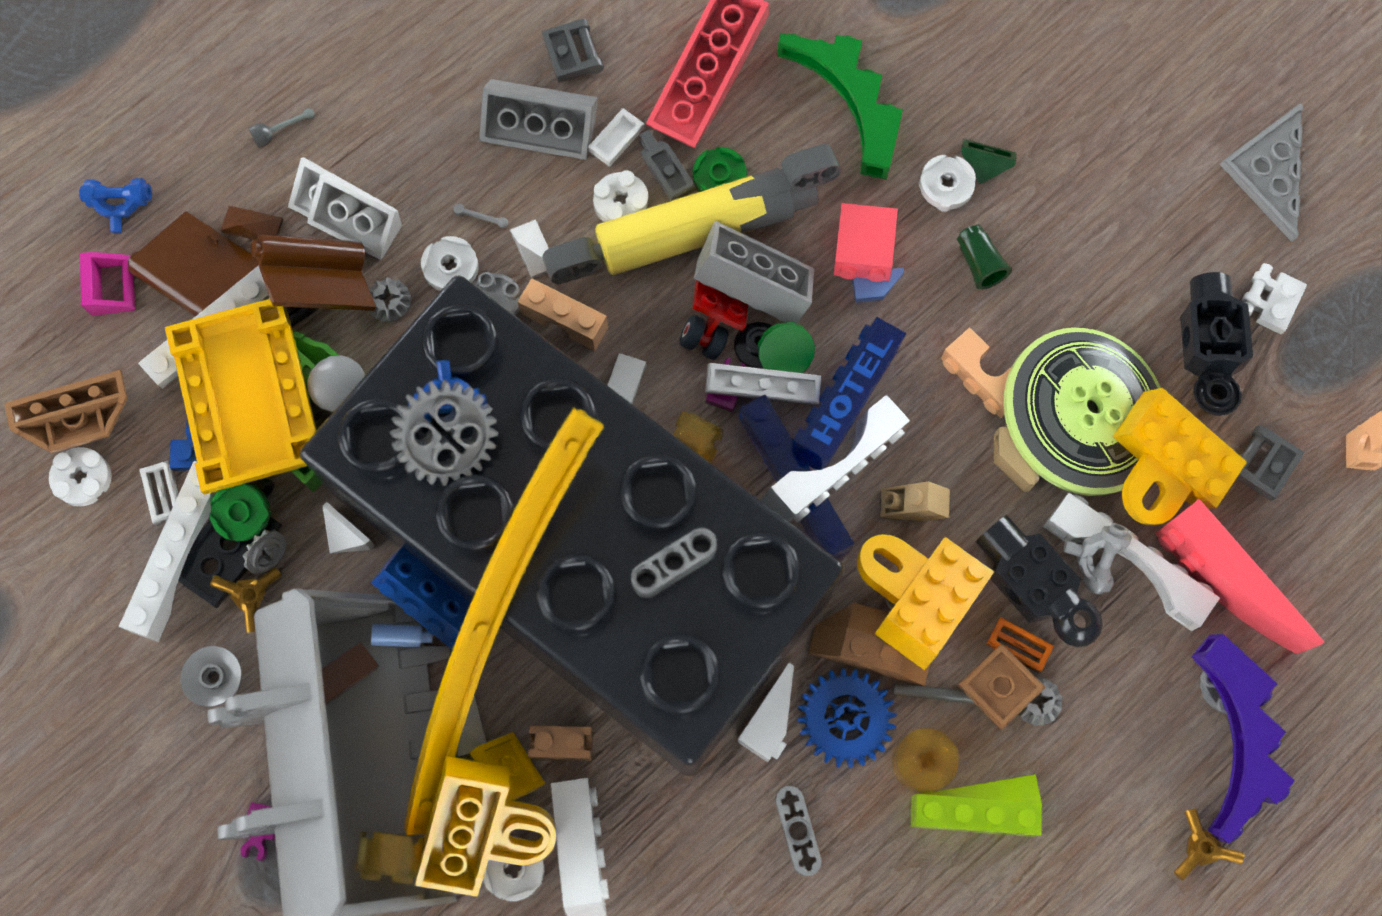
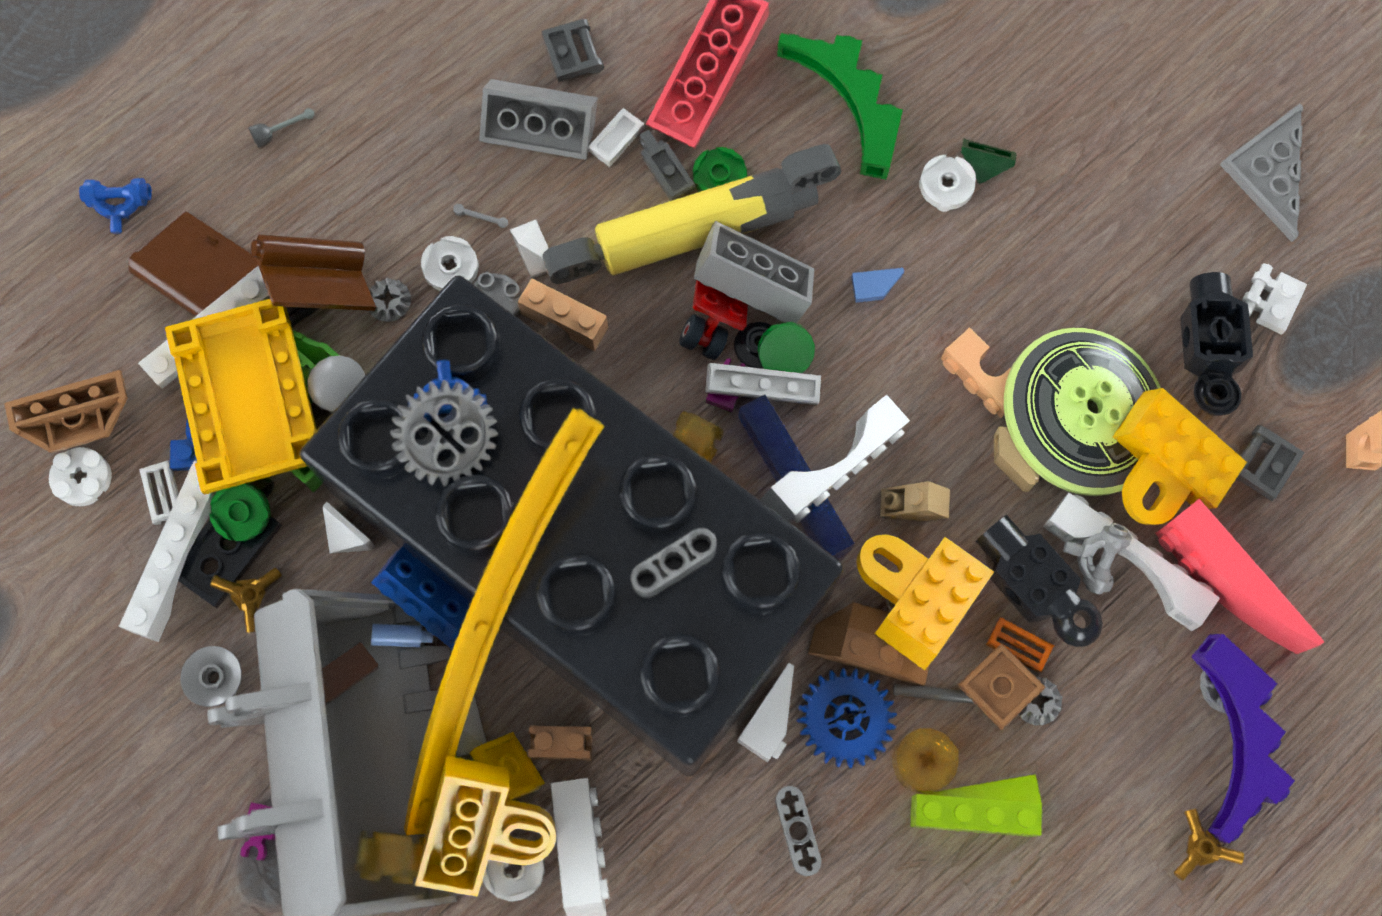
dark pink tile [80,252,135,316] -> none
reddish brown slope [221,206,283,240] -> none
light grey gear [242,530,286,574] -> none
white slope [288,157,402,260] -> none
white plate [593,170,649,222] -> none
white tile [607,353,646,404] -> none
clear blue brick [792,317,907,470] -> none
coral brick [834,203,898,282] -> none
dark green plant [957,224,1012,290] -> none

